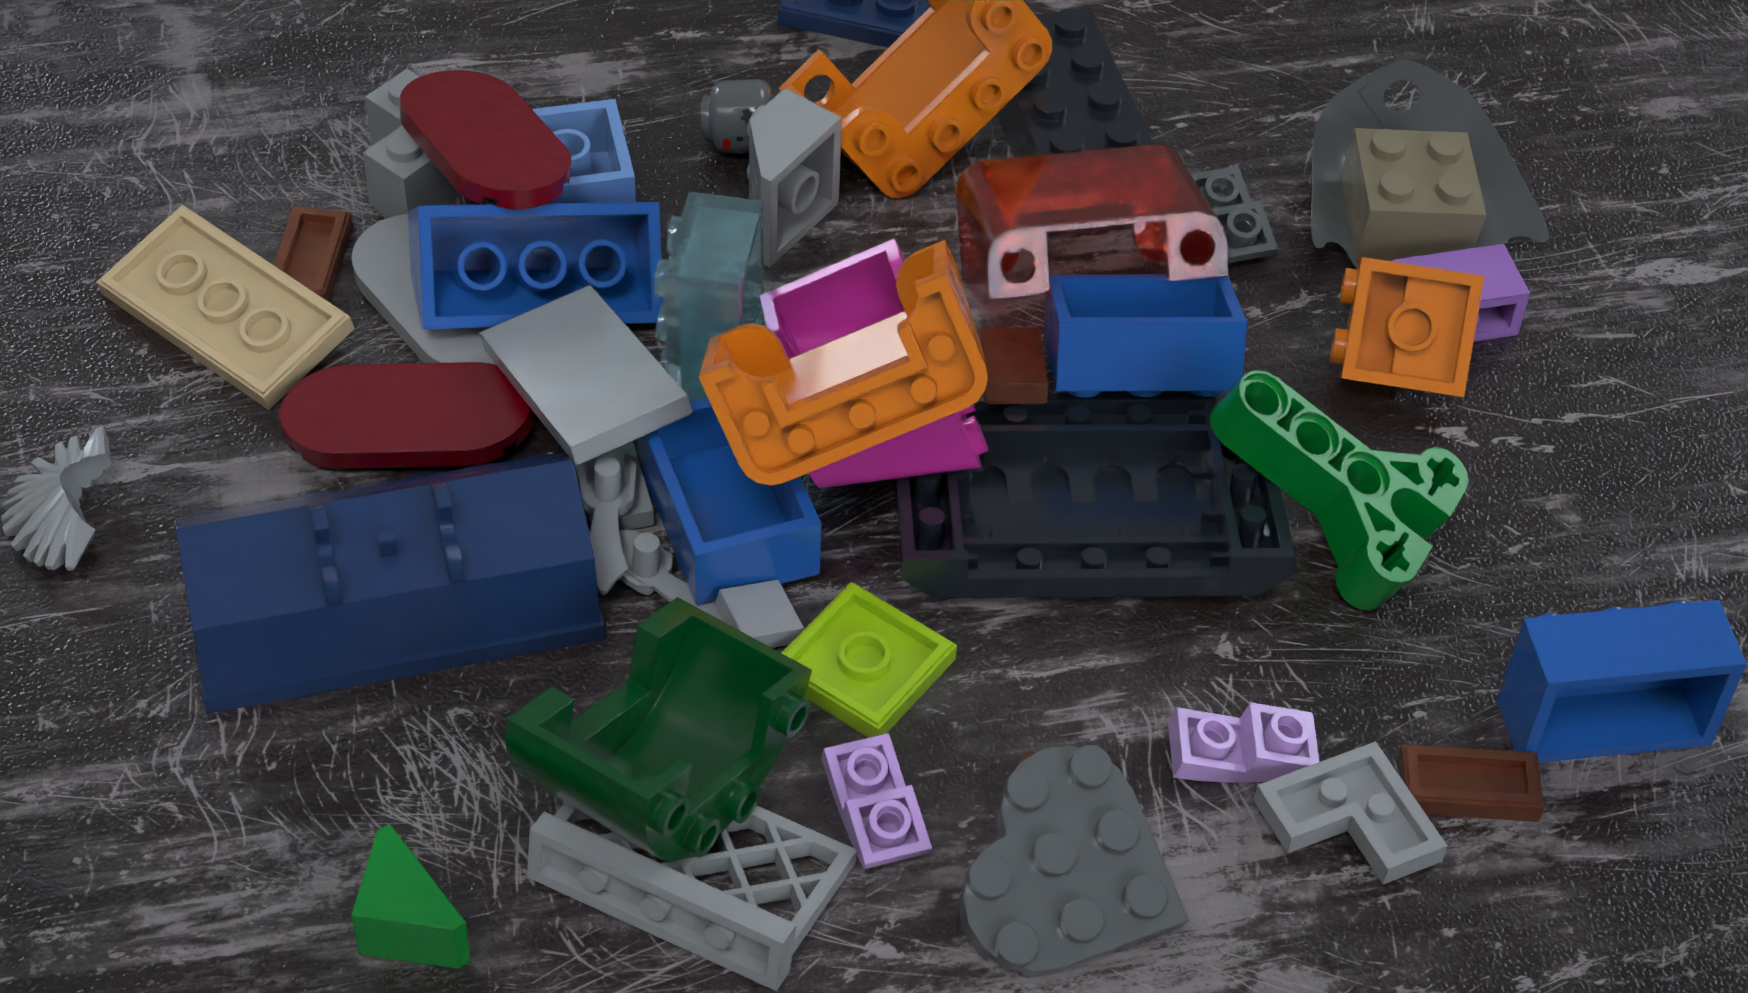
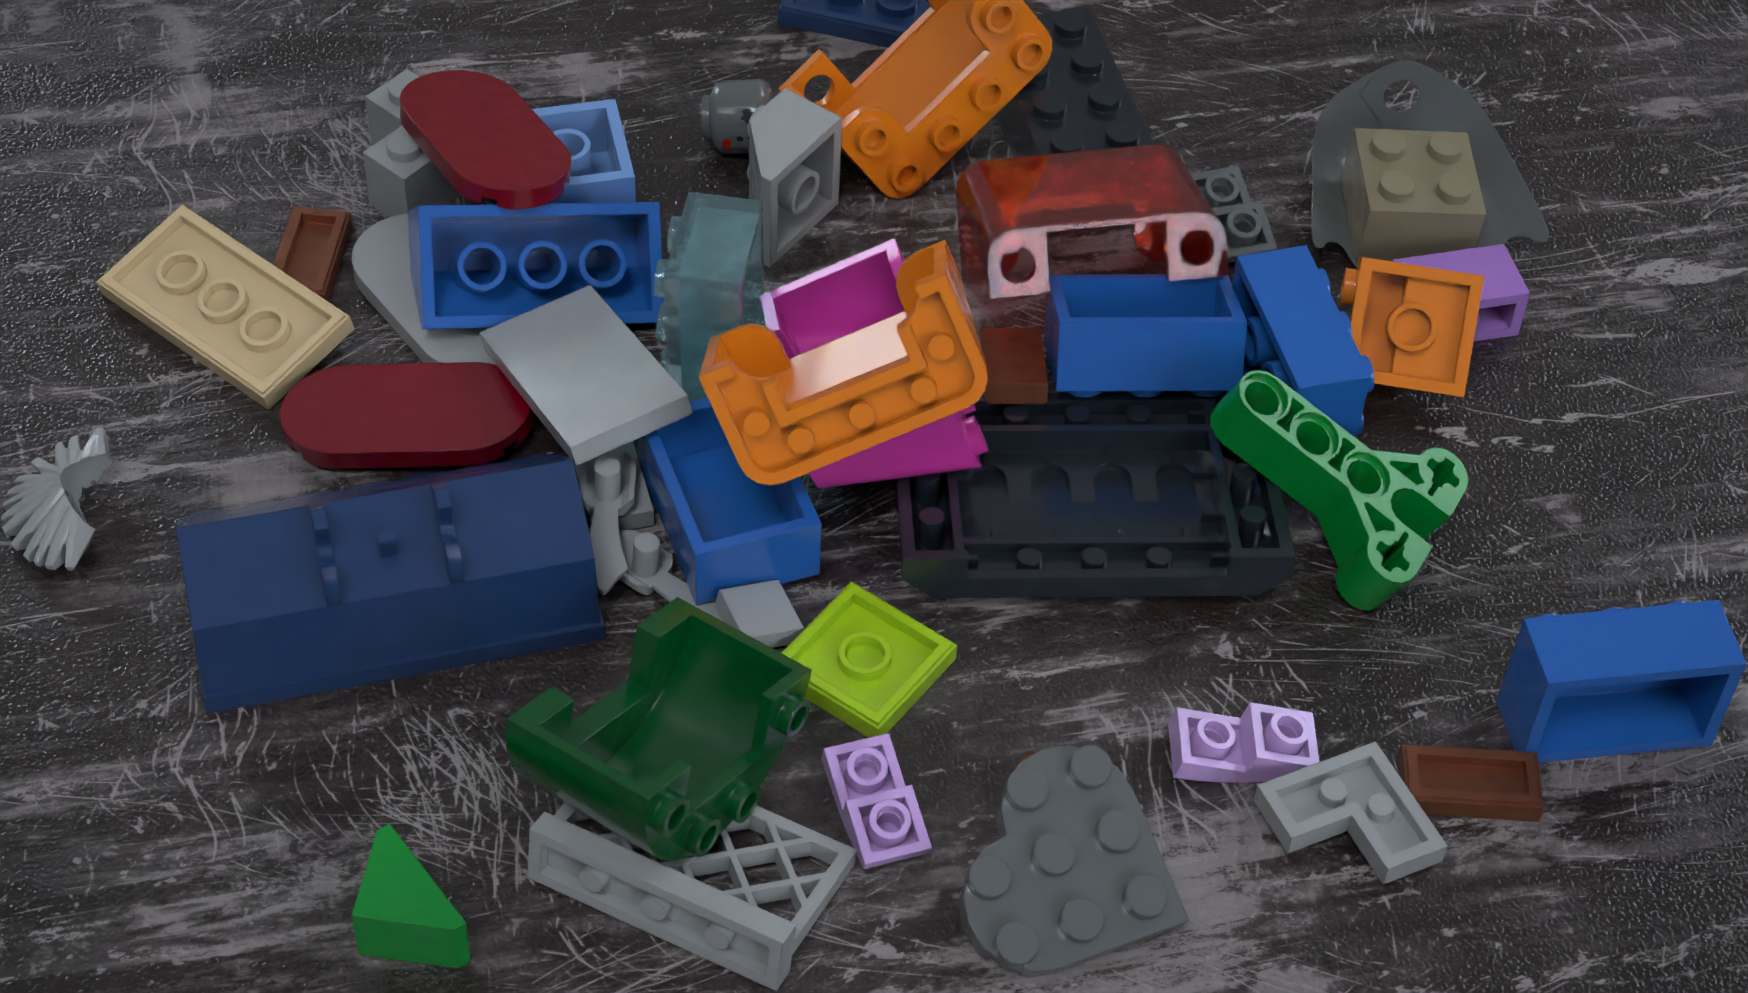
none -> blue brick [1232,245,1374,438]

